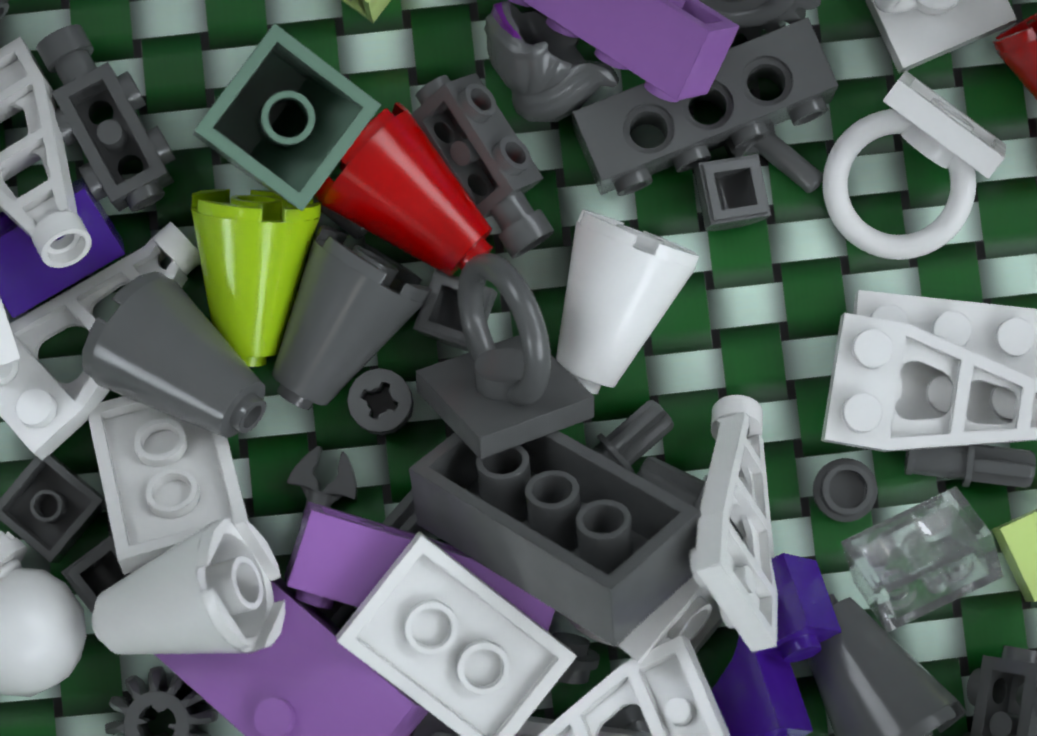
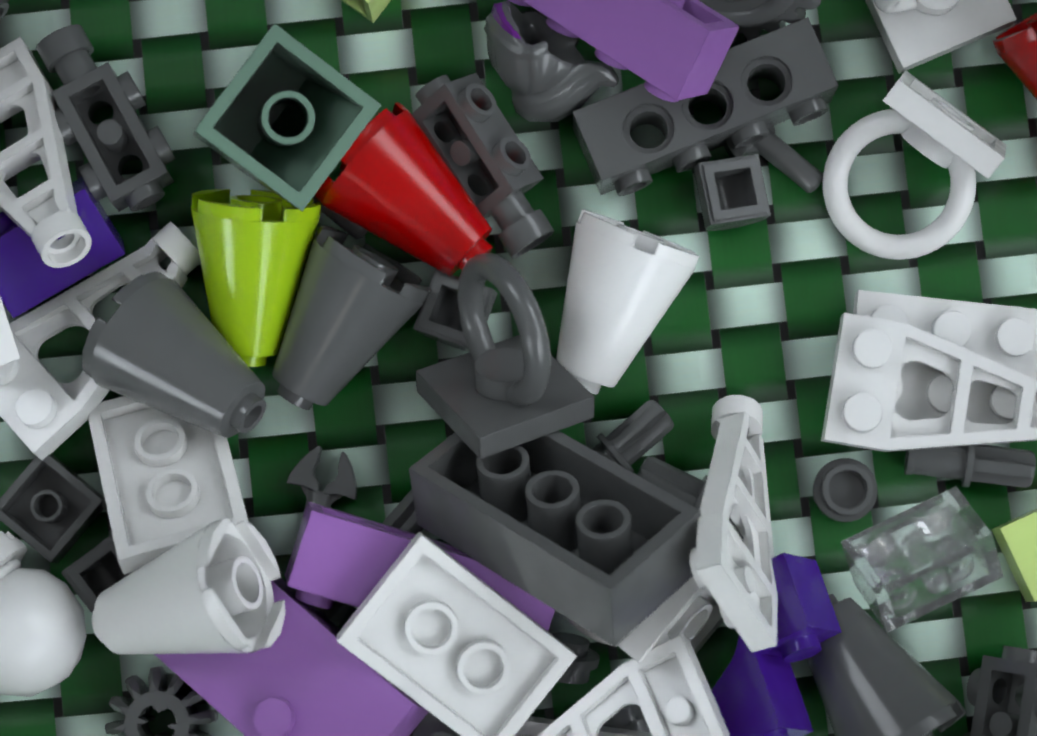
dark grey wheel [347,368,414,436] -> none

